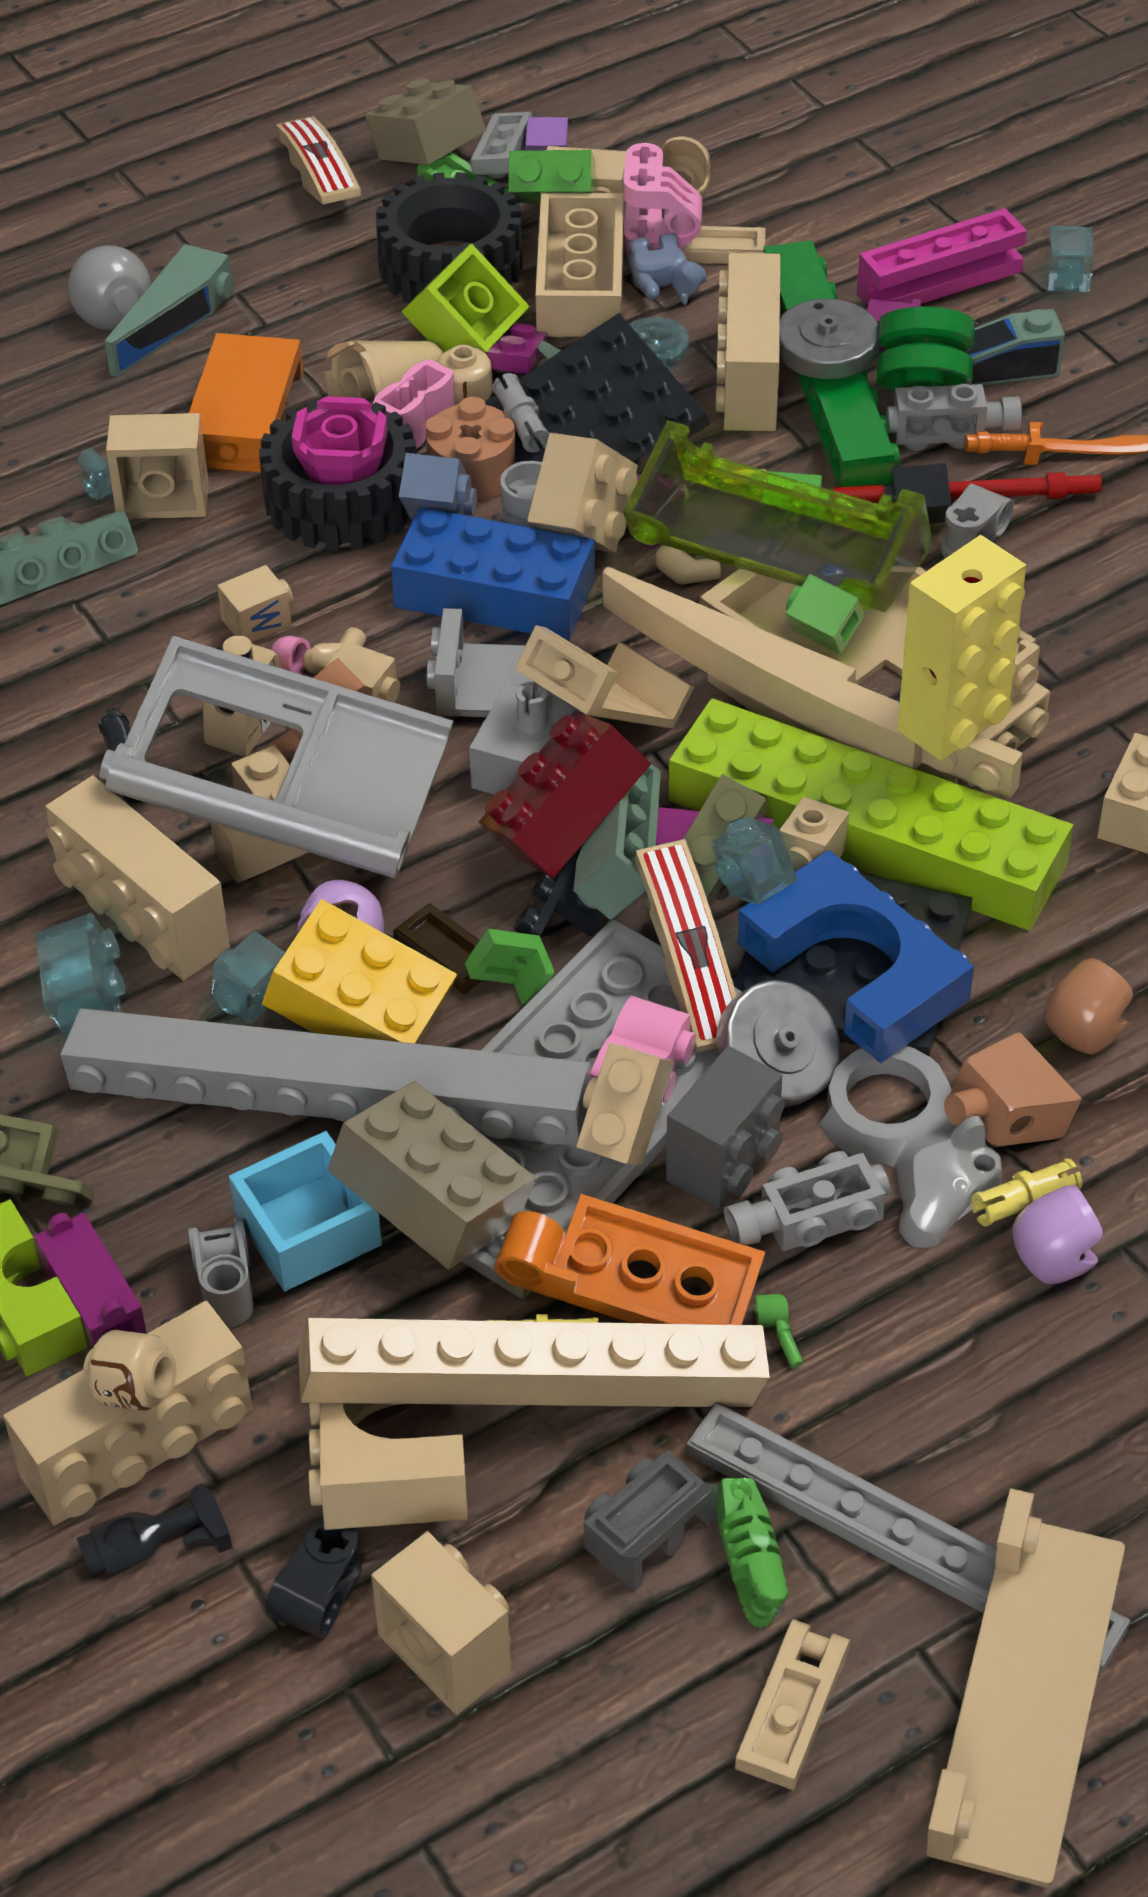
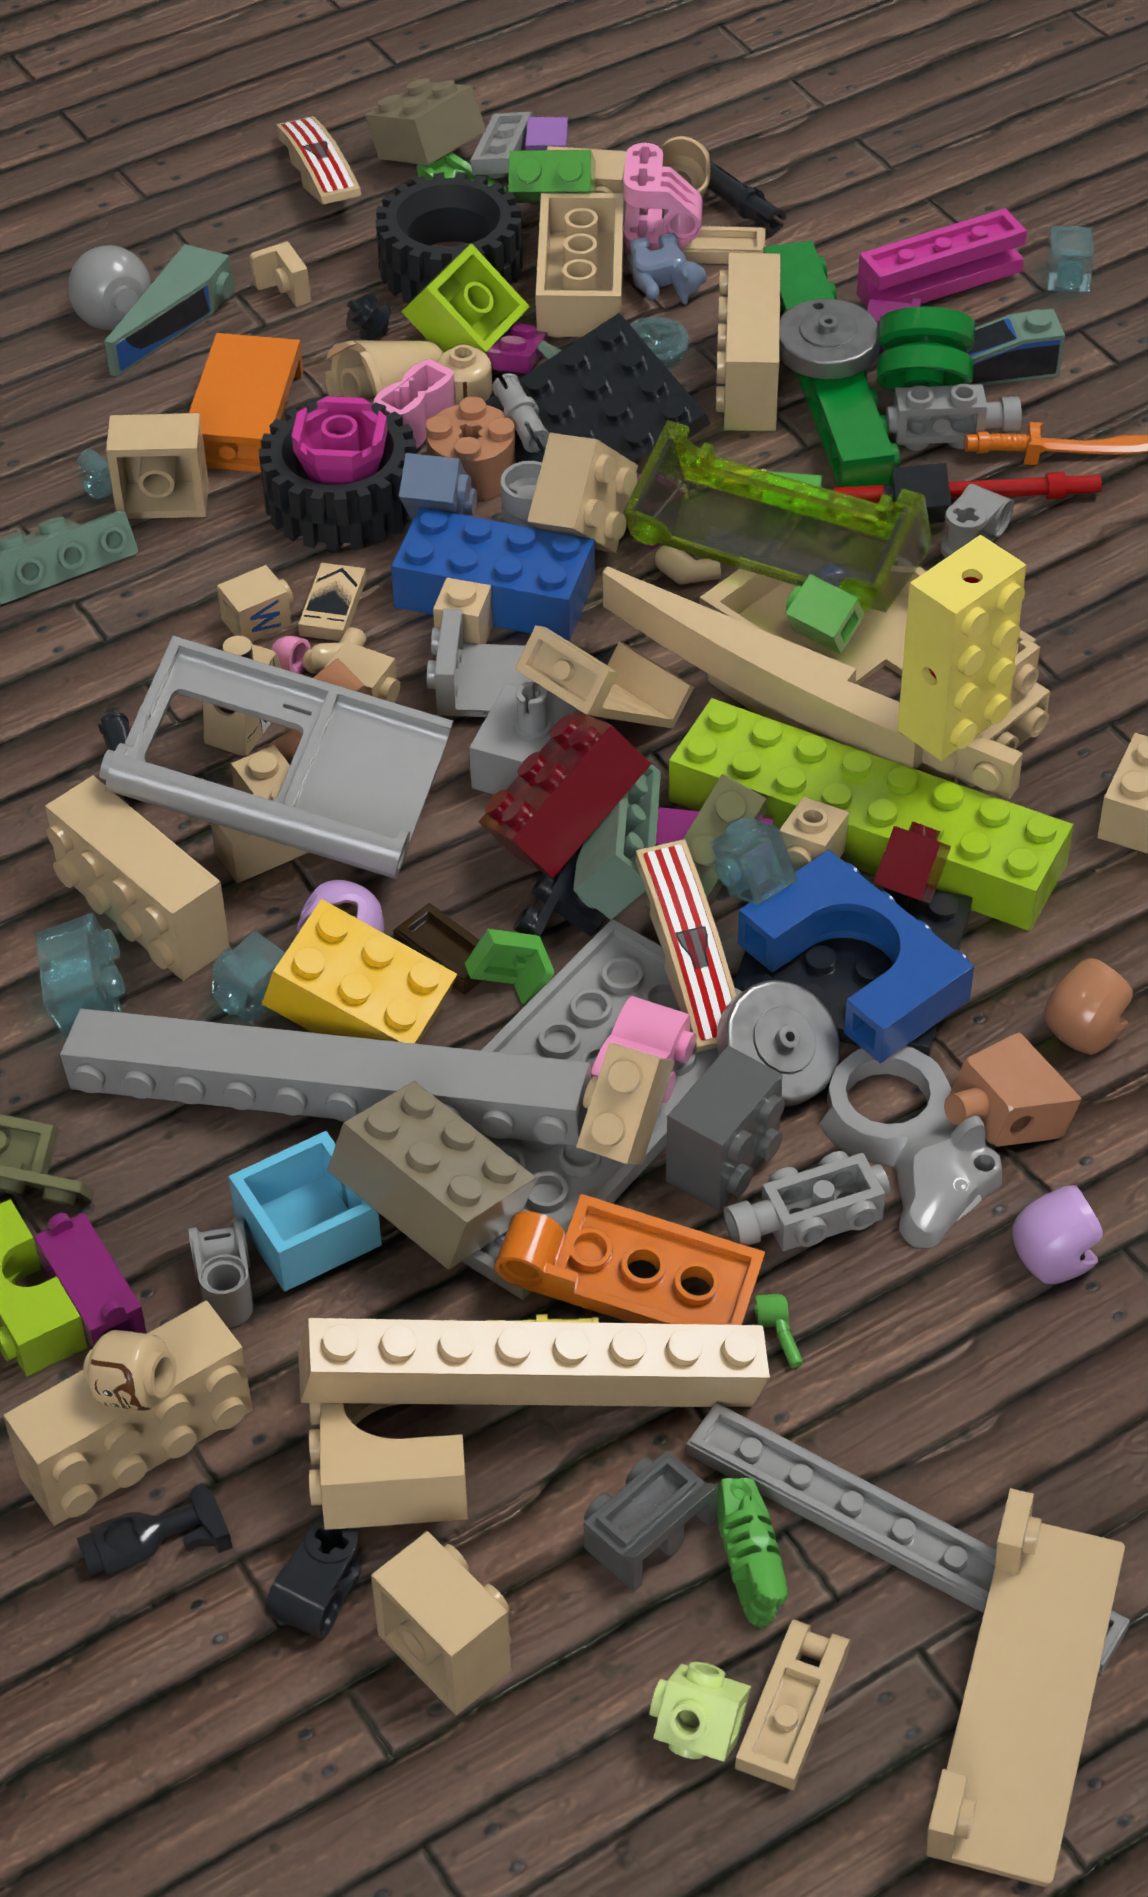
light yellow pin [971,1158,1082,1227] -> none
none -> tan bracket [250,241,311,307]
none -> tan tile [298,563,366,641]
none -> black wheel [346,293,391,341]
none -> tan brick [433,578,493,644]
none -> yellowish green brick [650,1662,751,1762]
none -> black pin [707,160,786,234]
none -> dark red brick [873,821,951,904]

